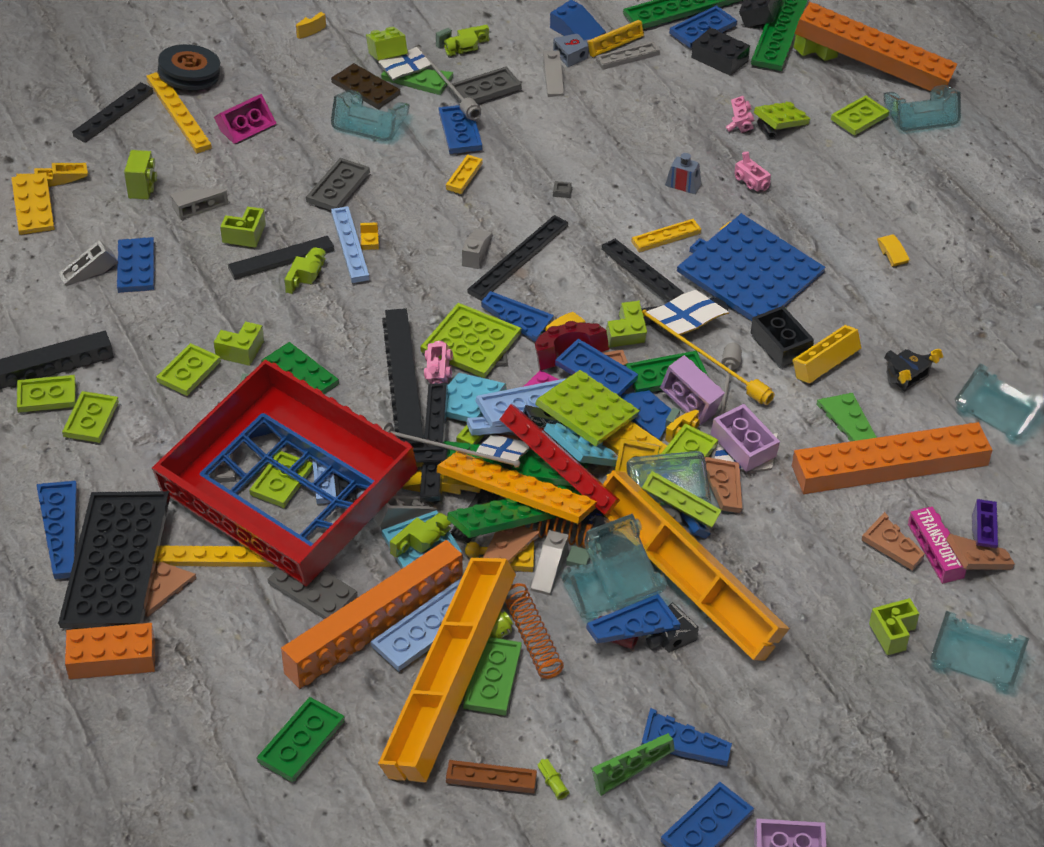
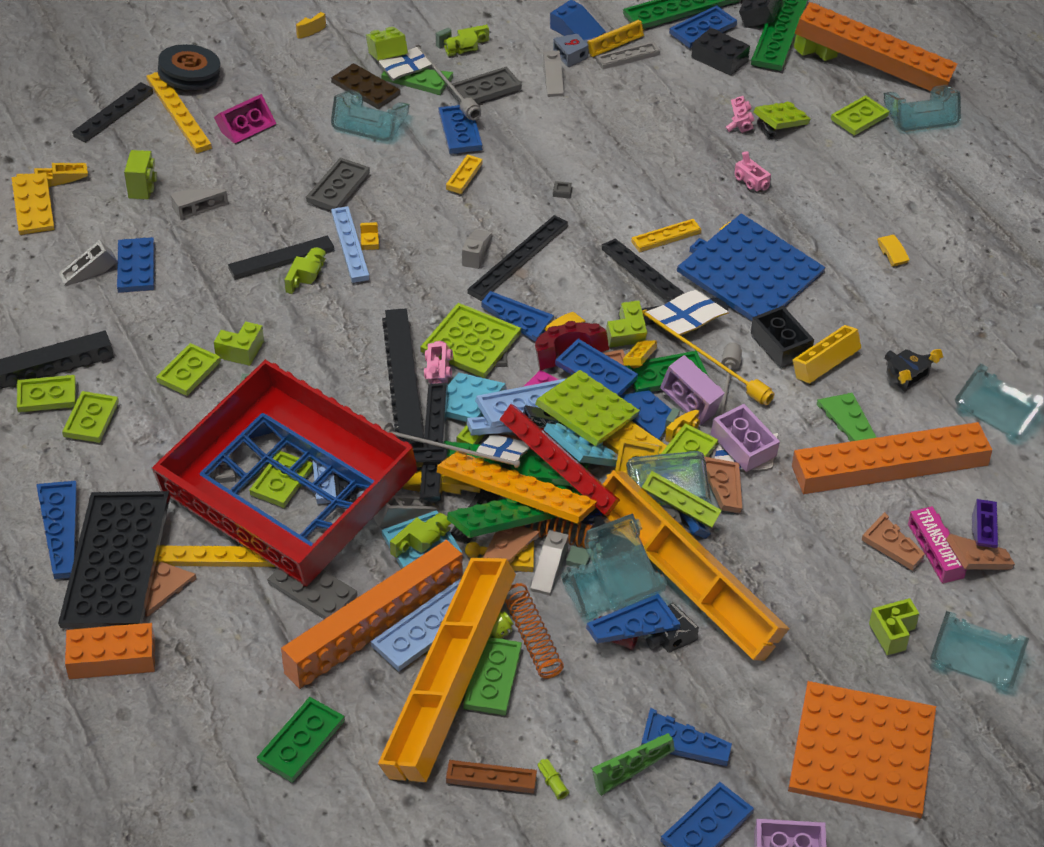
lime brick [220,206,266,247] -> none
green plate [261,342,339,394] -> none
sand blue torso [665,153,702,194] -> none
none -> yellow plate [623,340,657,368]
none -> orange plate [788,681,936,819]

